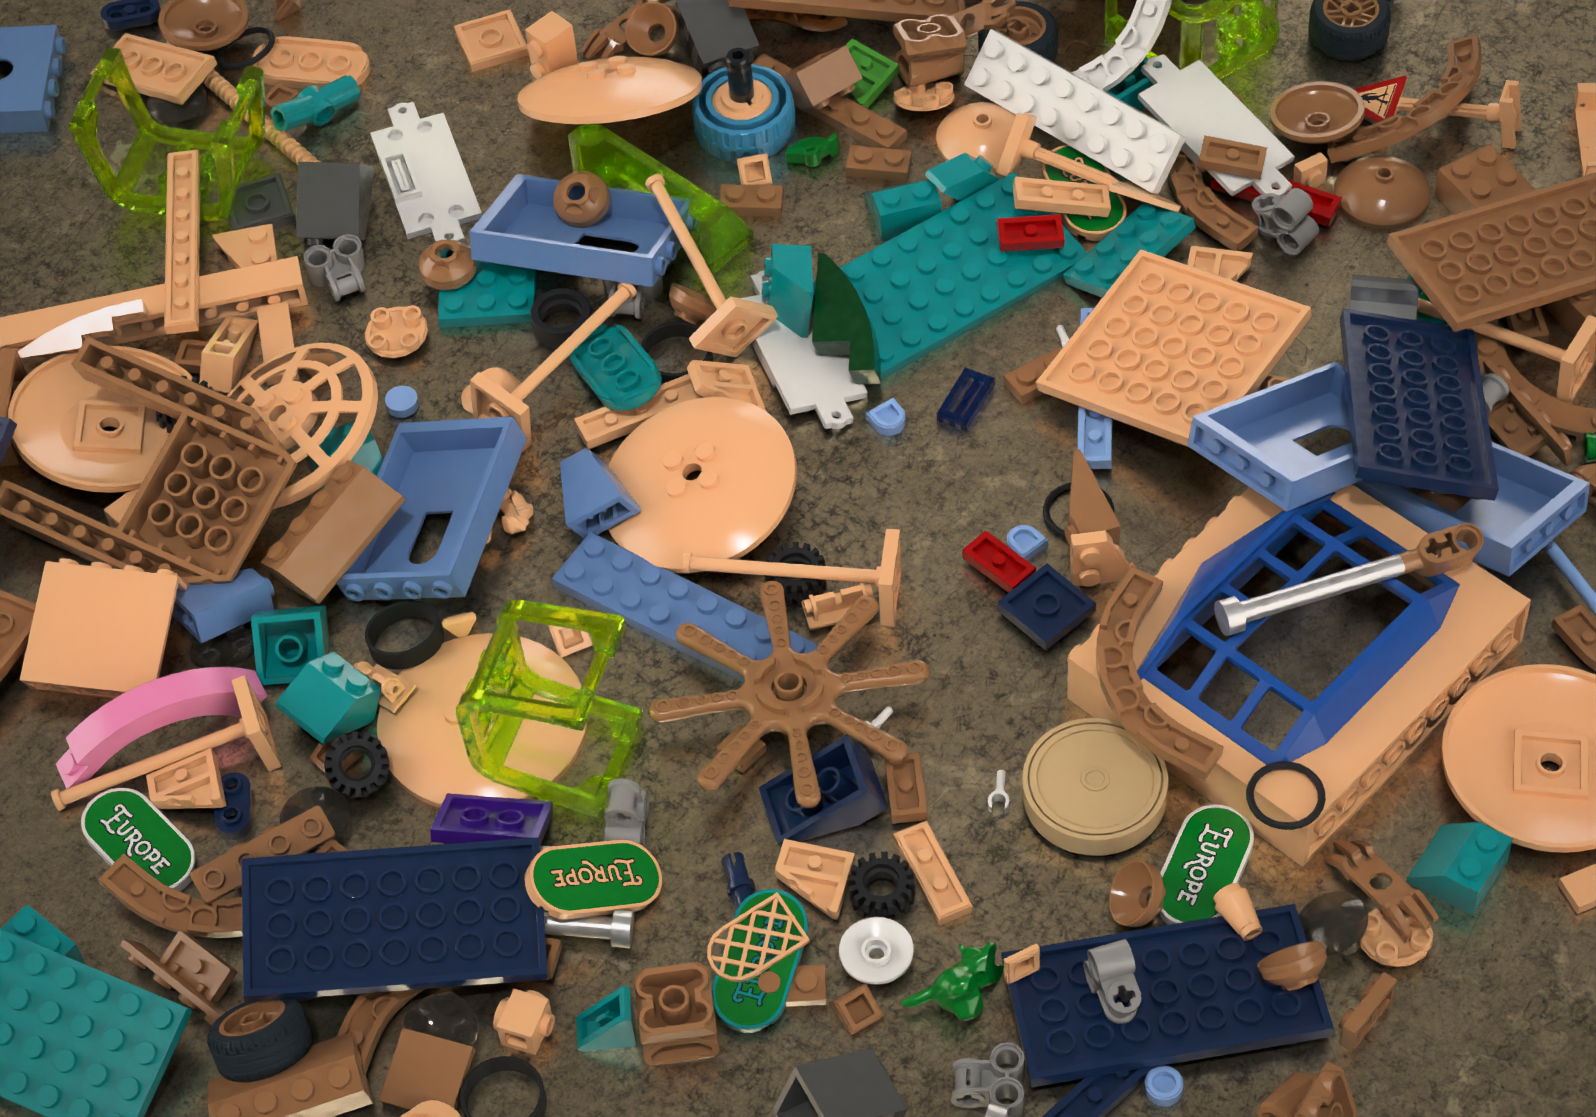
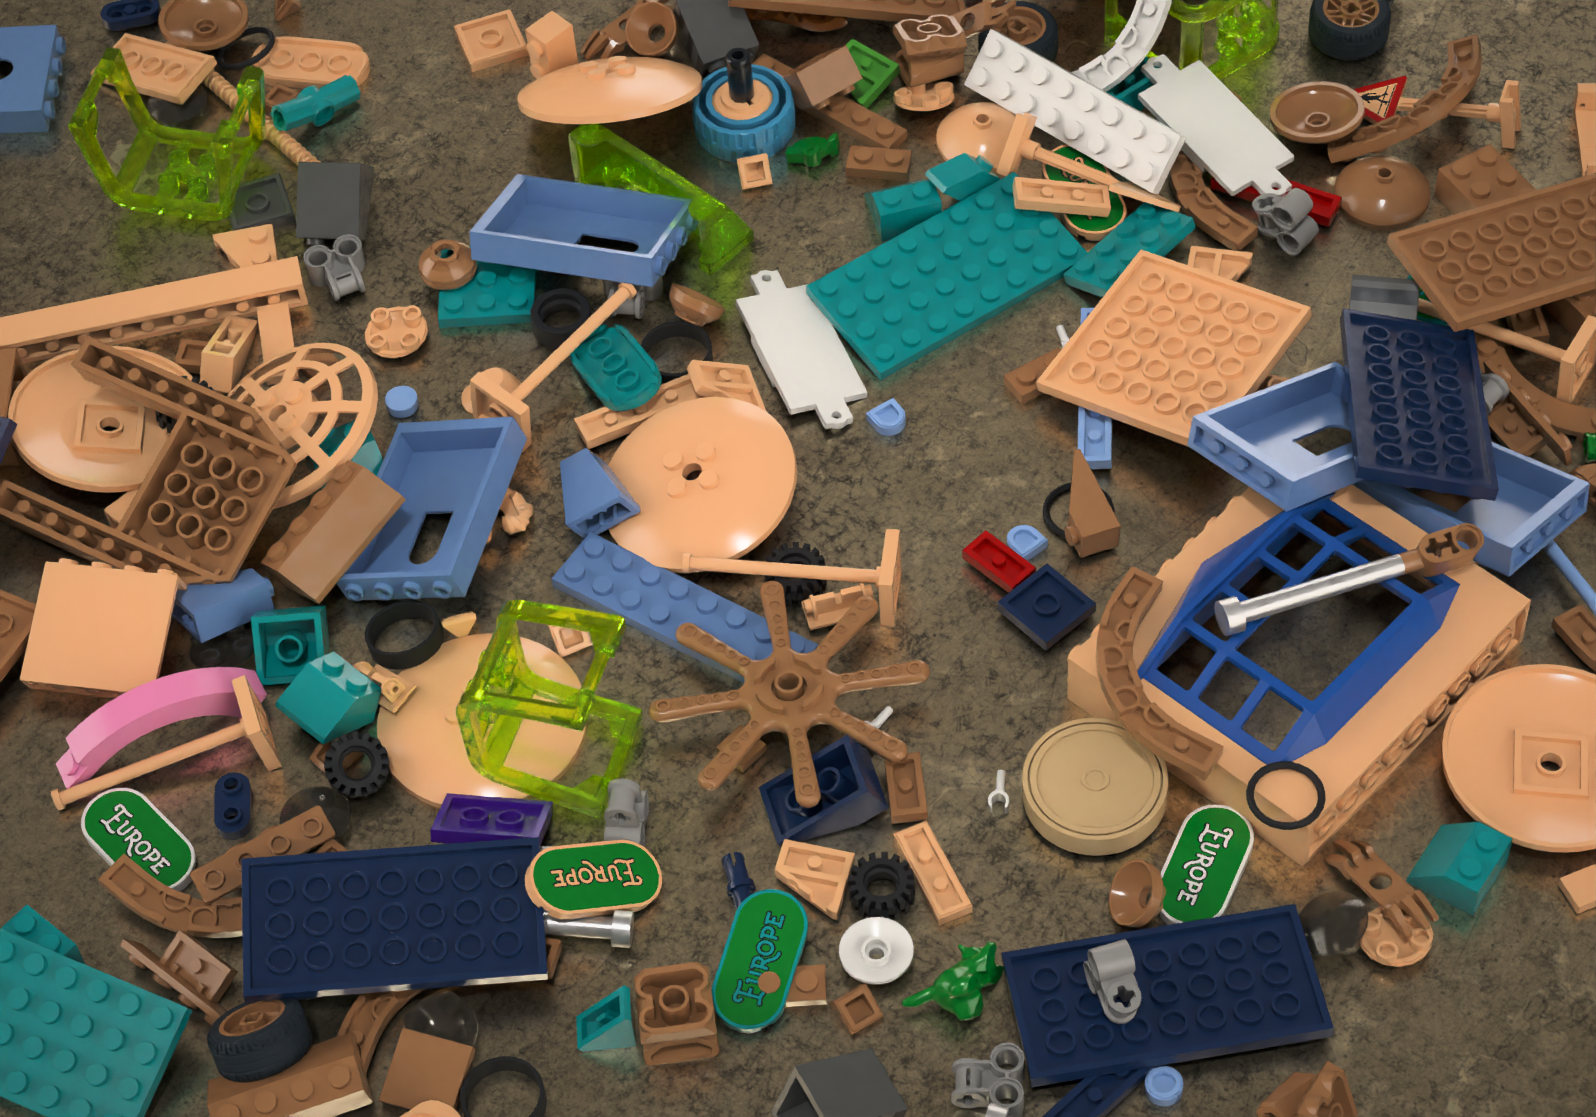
light nougat slope [18,299,148,364] -> none
light nougat wing [146,748,227,809] -> none
light nougat tile [164,150,200,335] -> none
white piece [370,102,482,244] -> none
light nougat brick [493,989,555,1055] -> none
medium nougat piece [553,171,611,228] -> none
light nougat tile [645,174,778,358] -> none
light nougat window [707,892,810,982] -> none
medium nougat plate [718,184,784,217] -> none
teal slope [761,244,814,338] -> none
dark green slope [812,253,881,384] -> none
clear blue tile [936,367,995,432] -> none
red plate [996,214,1065,252] -> none
light nougat slope [1004,943,1040,984] -> none
light nougat wing [1070,530,1136,587] -> none
medium nougat plate [1198,135,1267,179] -> none
light nougat cone [1213,883,1263,941] -> none
medium nougat piece [1257,941,1327,991] -> none
light nougat plate [1293,152,1328,188] -> none
medium nougat plate [1339,972,1397,1052] -> none

